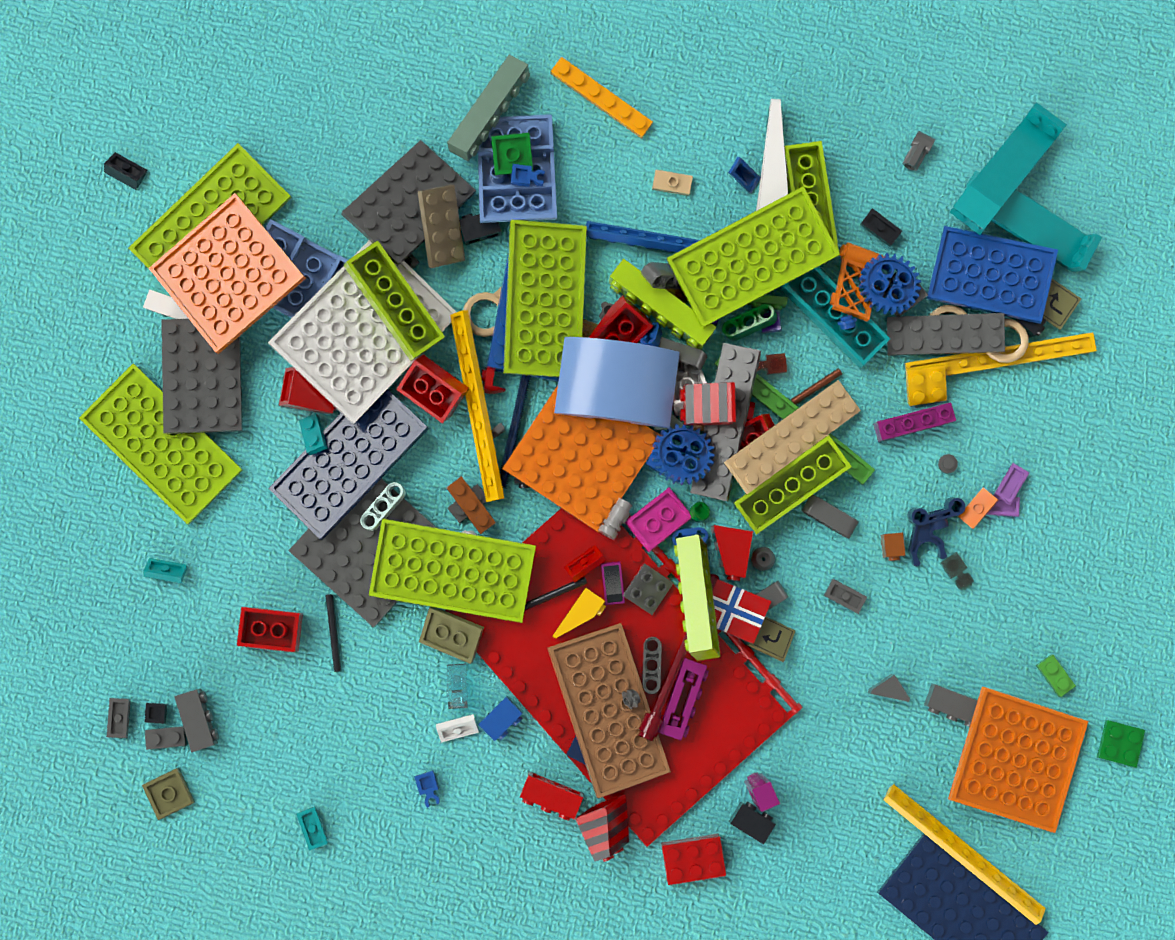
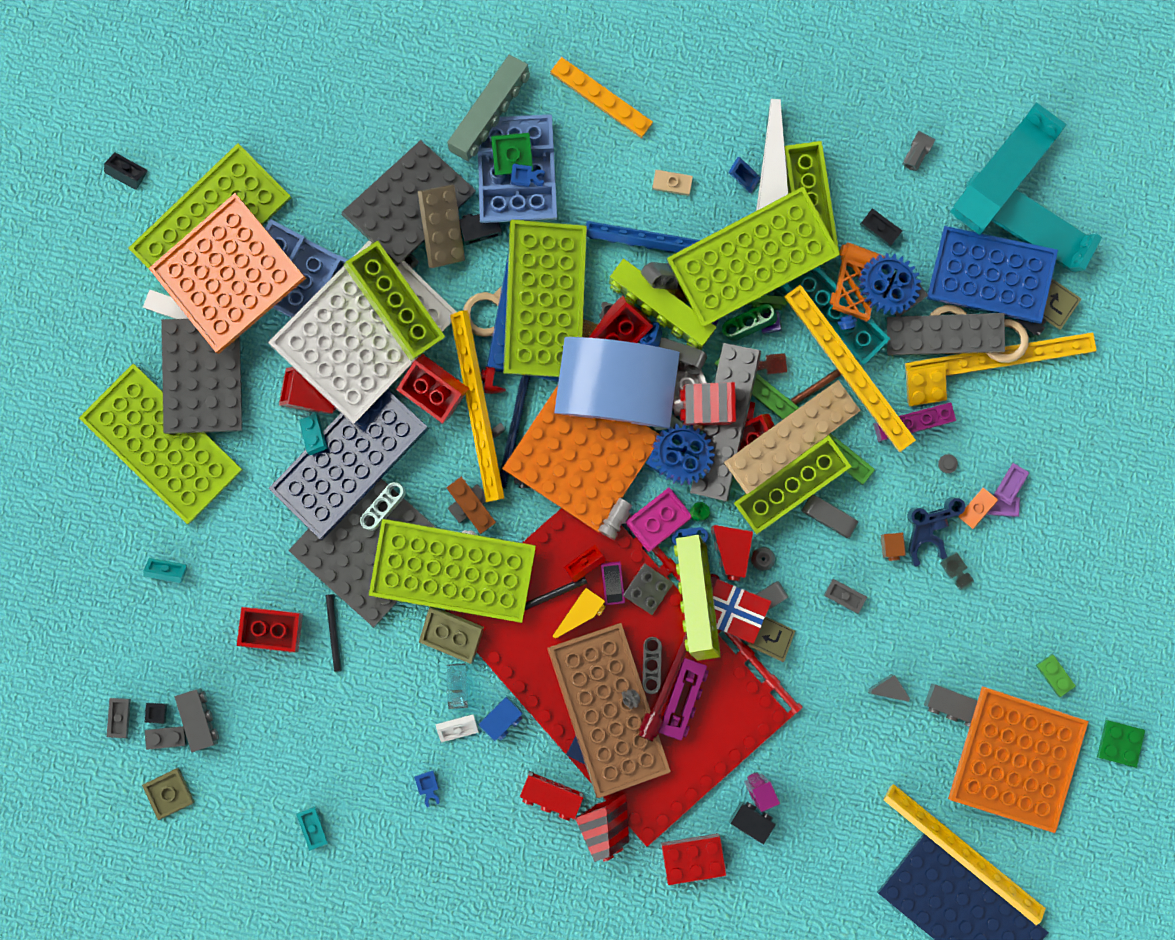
none -> yellow plate [784,285,916,452]

